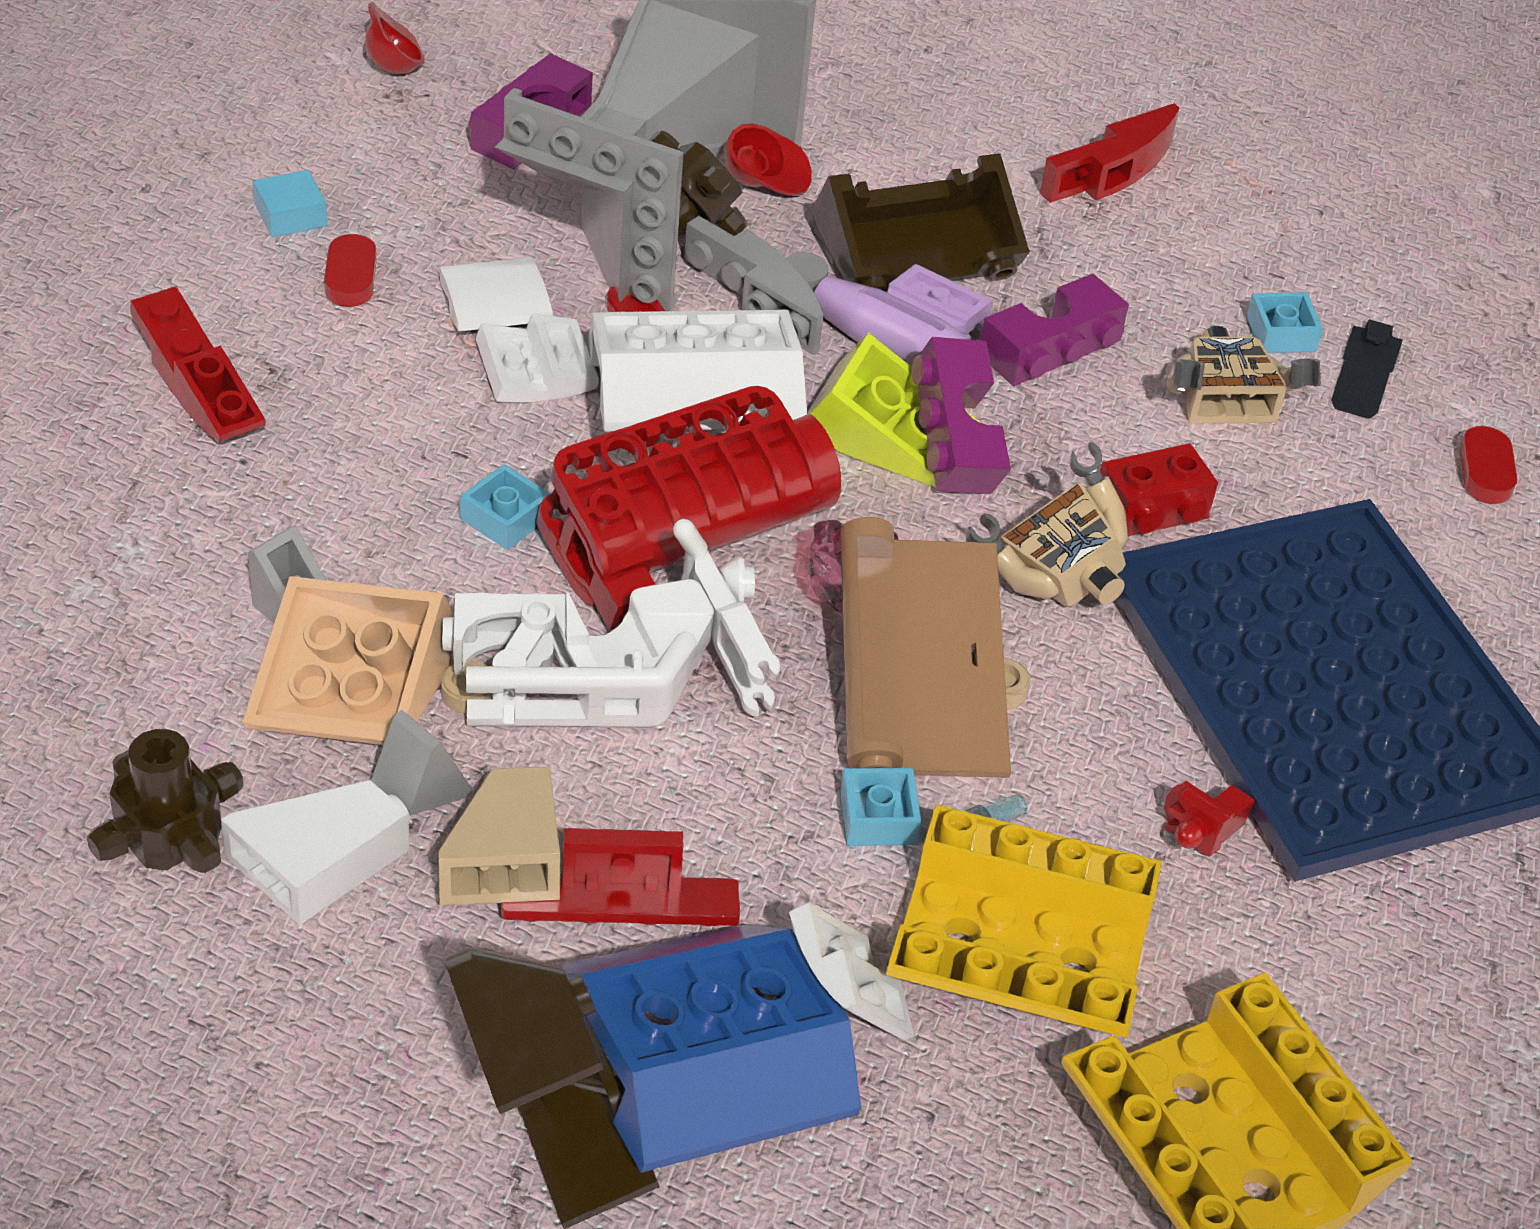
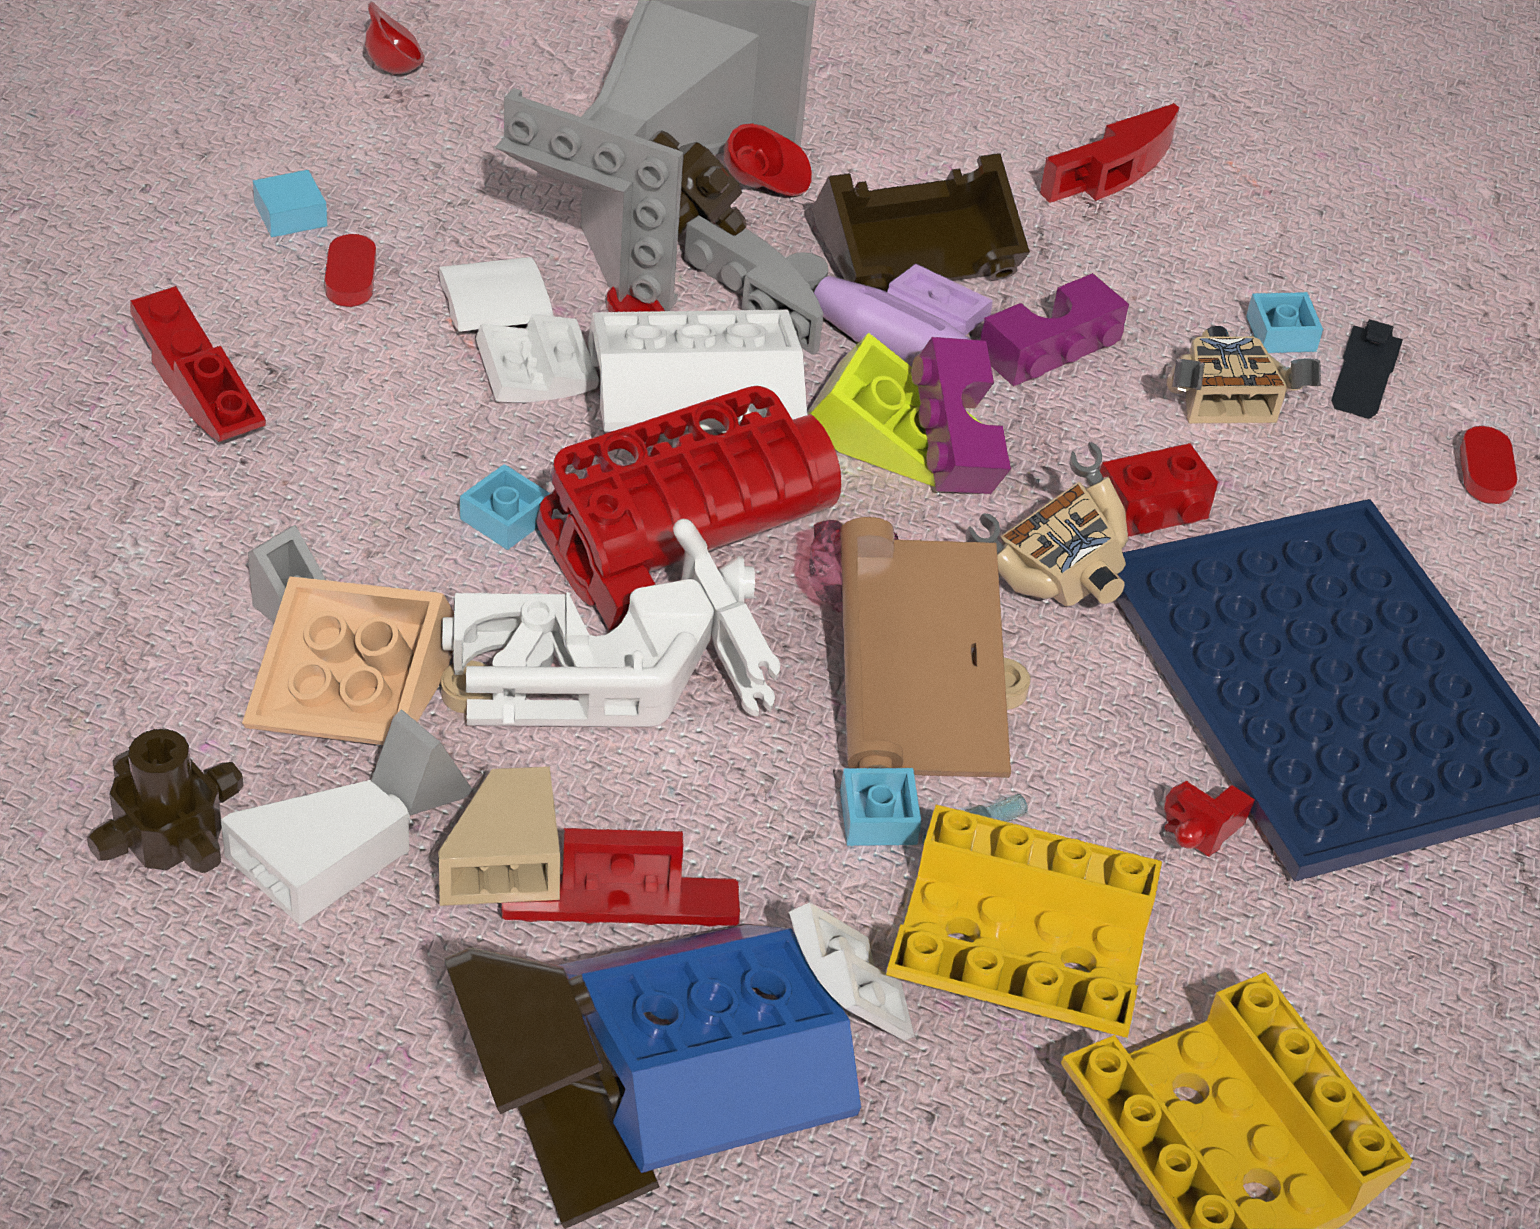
magenta arch [469,53,593,170] -> none

